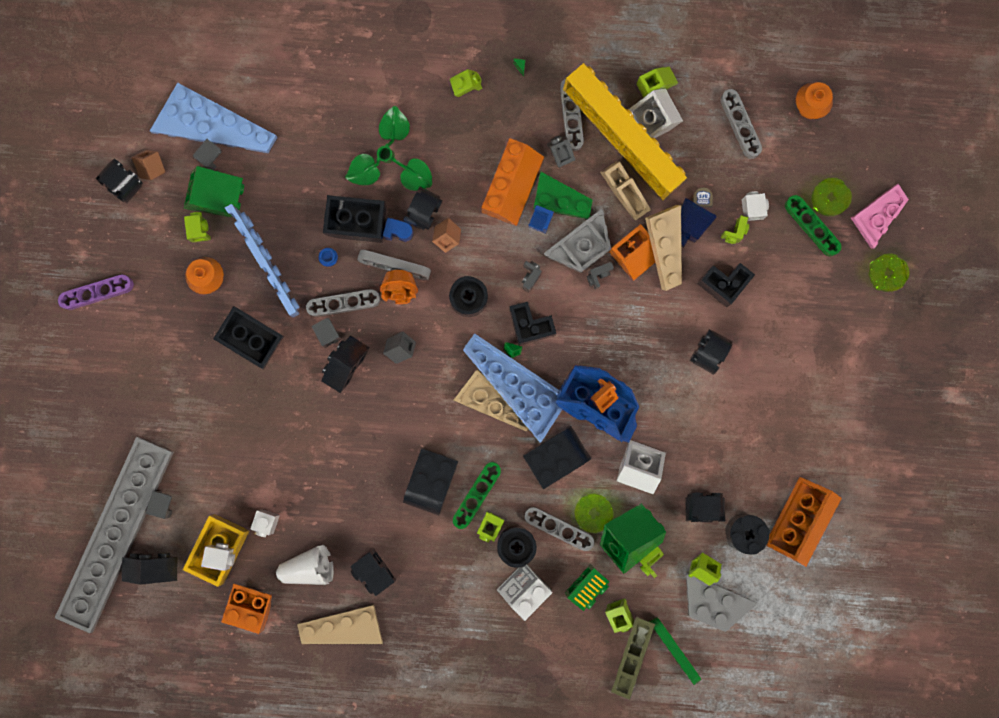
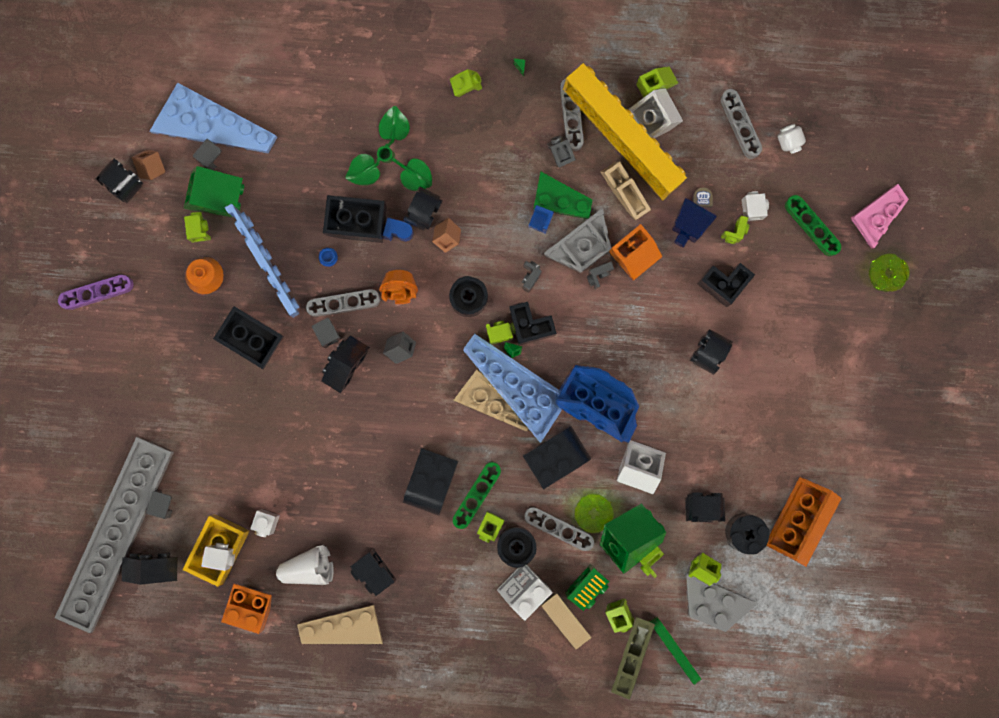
light grey beam [357,250,431,280] -> none
orange slope [482,138,544,226] -> none
orange bracket [590,378,618,414] -> none
tan wing [645,205,682,291] -> none
orange cone [796,82,833,119] -> none
clear neon green plate [812,178,852,216] -> none
none -> lime brick [486,321,515,345]
none -> tan slope [541,592,591,649]
none -> white head [778,124,806,154]

